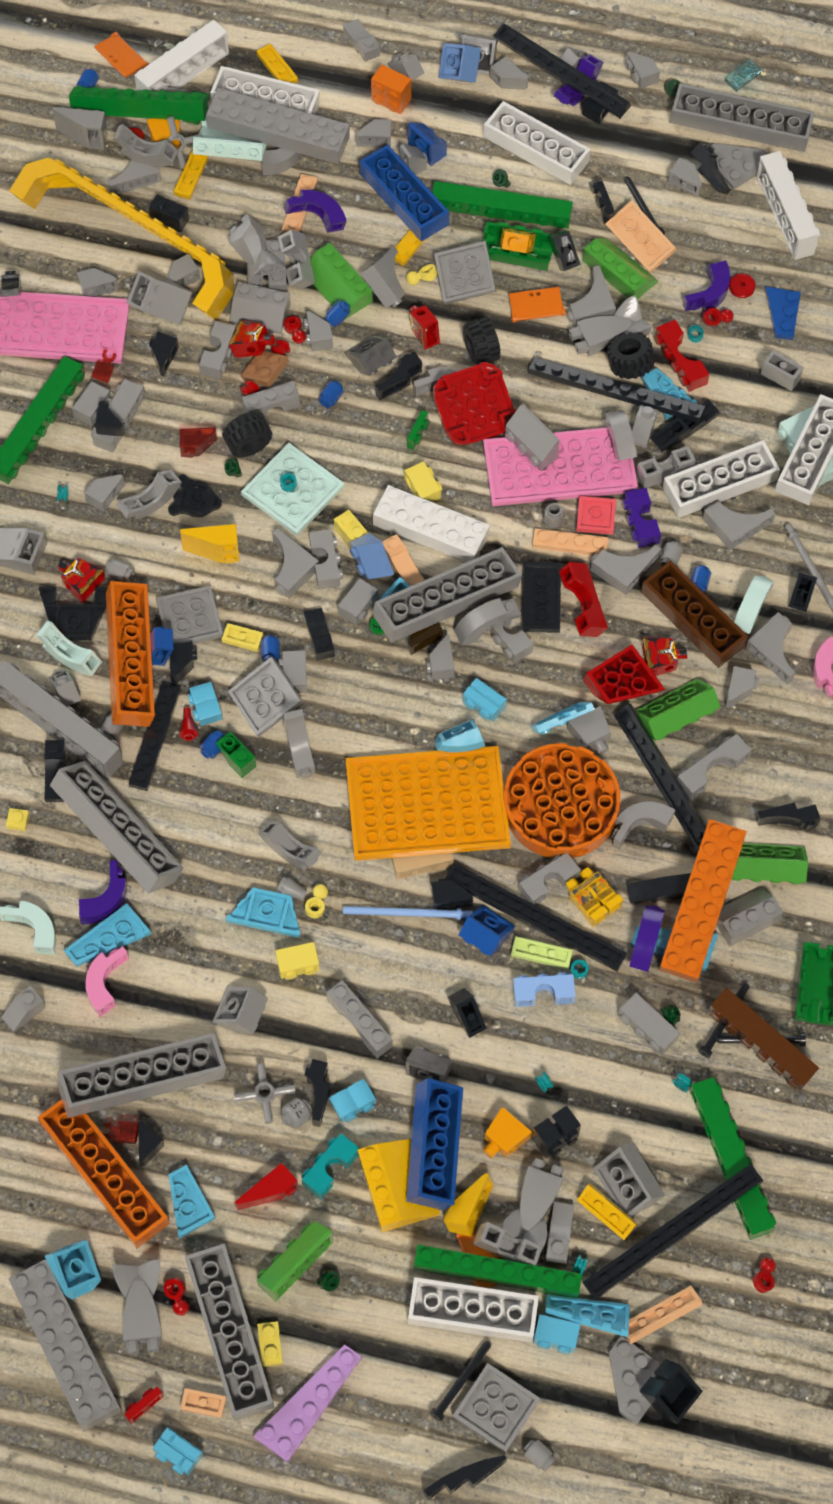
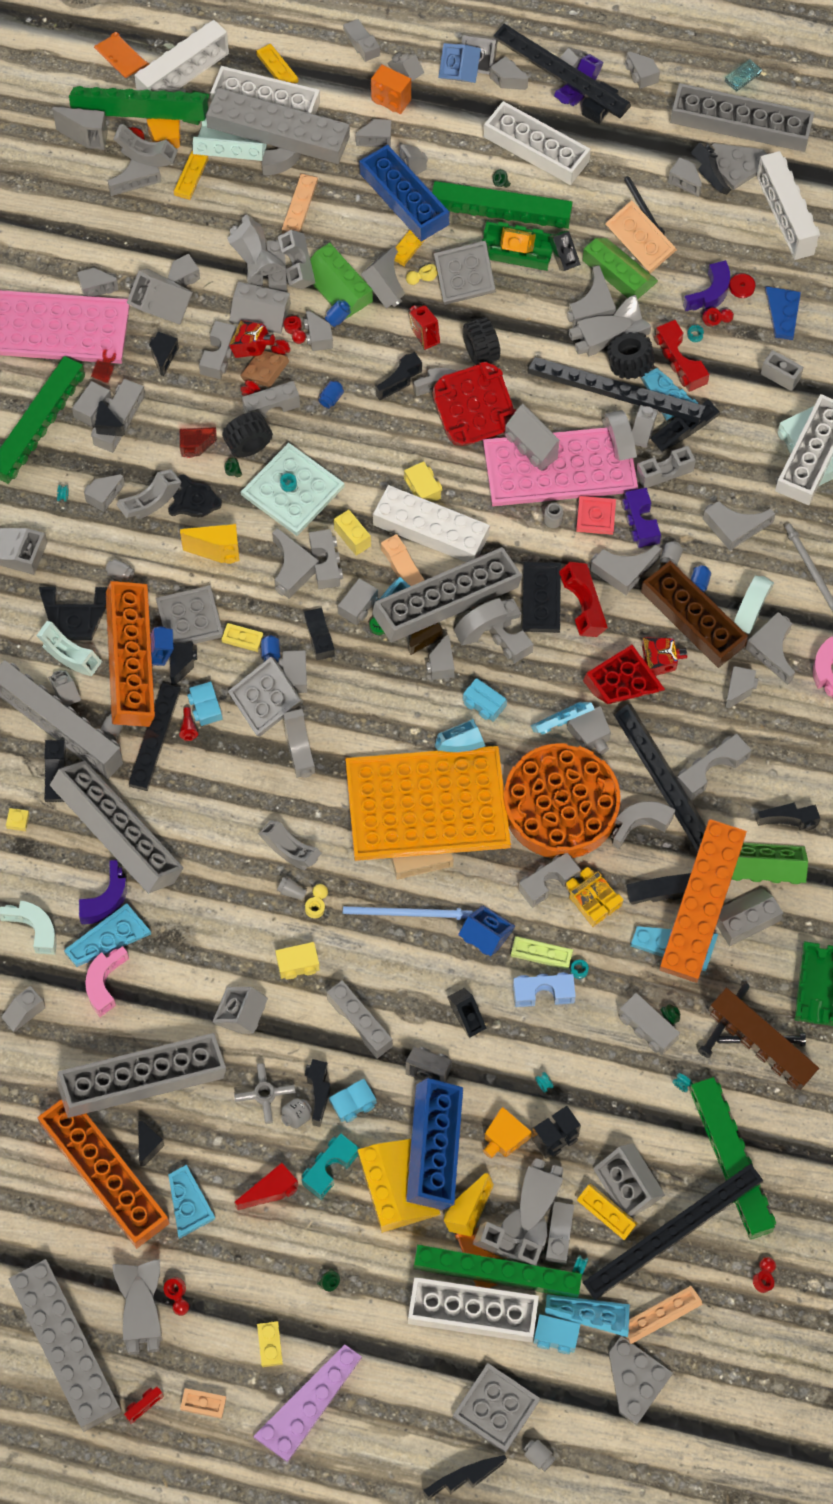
black slope [0,271,22,297] -> none
yellow arch [9,158,234,321] -> none
medium azure slope [45,1240,101,1299] -> none
red torso [58,558,106,603] -> none
blue brick [77,69,99,88] -> none
clear red plate [102,1121,138,1144] -> none
black brick [149,194,189,233] -> none
medium azure brick [153,1427,203,1476] -> none
light grey bar [167,116,203,169] -> none
light grey brick [185,1243,274,1421] -> none
blue brick [200,731,225,759] -> none
green slope [216,731,256,778] -> none
medium azure wing [226,887,300,938] -> none
bright green slope [257,1221,333,1302] -> none
dark purple arch [284,190,347,233] -> none
flat silver slope [344,335,397,376] -> none
medium blue slope [349,533,394,579] -> none
green plate [407,410,430,451] -> none
blue slope [408,122,447,166] -> none
black bar [429,1341,491,1422] -> none
black slope [431,879,473,910] -> none
black plate [445,863,627,972] -> none
orange door [508,287,566,323] -> none
light nougat plate [532,528,608,556] -> none
black plate [591,178,614,225] -> none
dark purple arch [629,905,665,972] -> none
bright green slope [635,678,720,741] -> none
black piece [640,1359,703,1424] -> none
white brick [662,440,780,518] -> none
dark green plate [665,79,682,97] -> none
black slope [788,572,817,612] -> none

